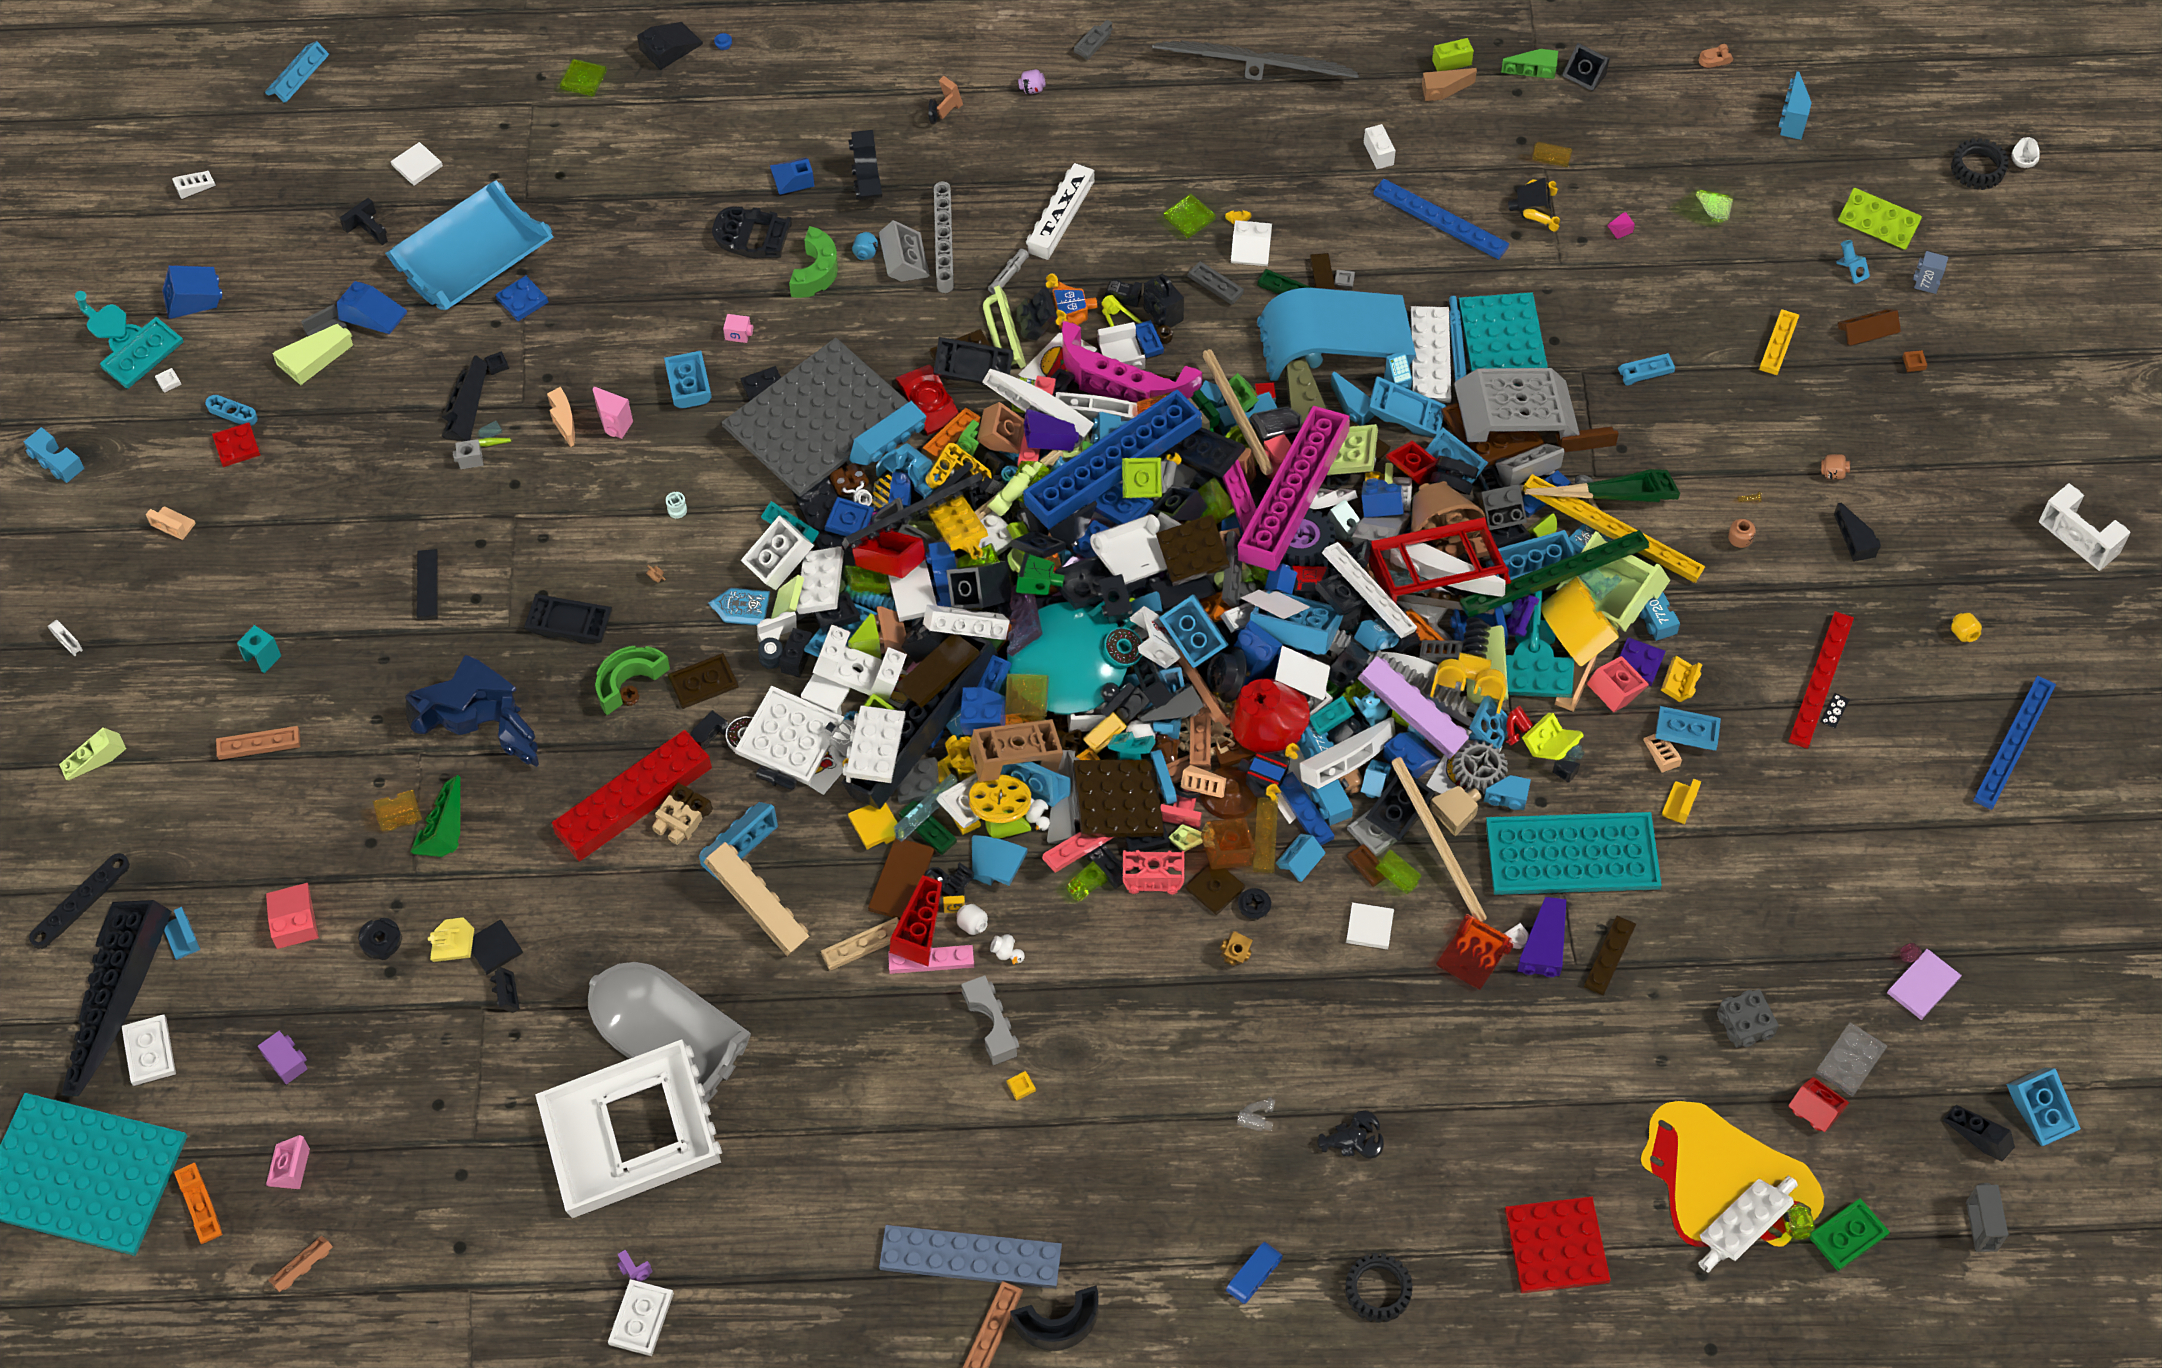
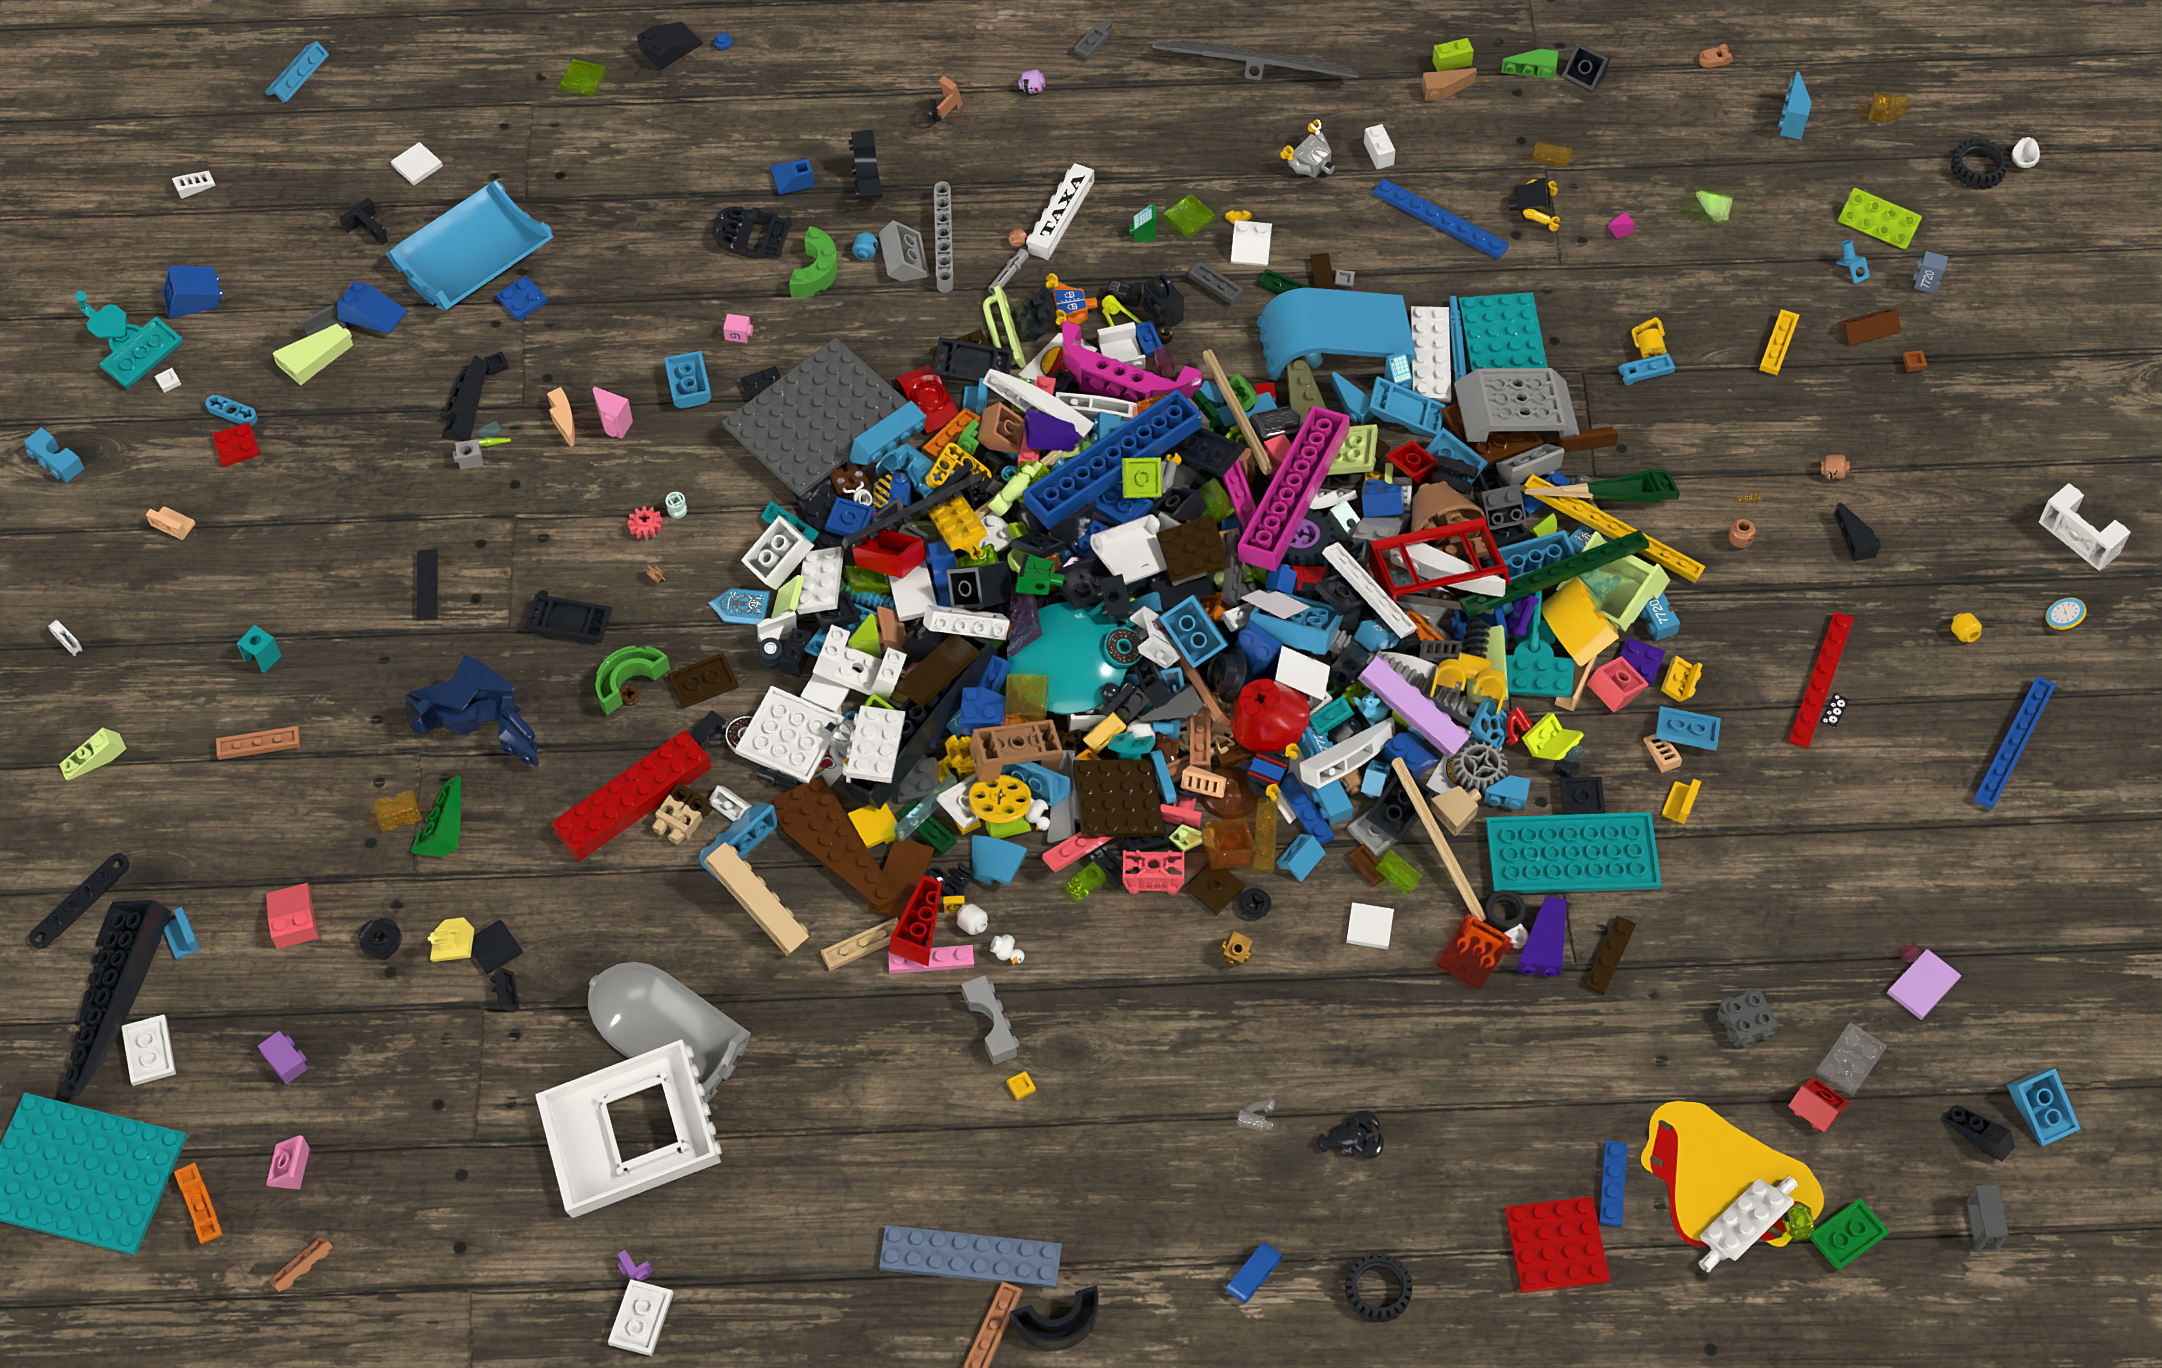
none -> coral gear [628,506,663,540]
none -> white slope [709,785,751,821]
none -> reddish brown wing [767,775,898,910]
none -> dark azure panel [962,378,988,420]
none -> nougat plate [1008,228,1027,248]
none -> green slope [1129,204,1156,242]
none -> clear pink arm [1153,347,1176,382]
none -> light grey torso [1280,119,1335,177]
none -> black tyre [1485,890,1526,932]
none -> black plate [1559,777,1606,815]
none -> blue plate [1599,1140,1628,1228]
none -> yellow piece [1632,318,1667,359]
none -> clear yellow slope [1868,92,1910,123]
none -> piece [2046,598,2086,630]

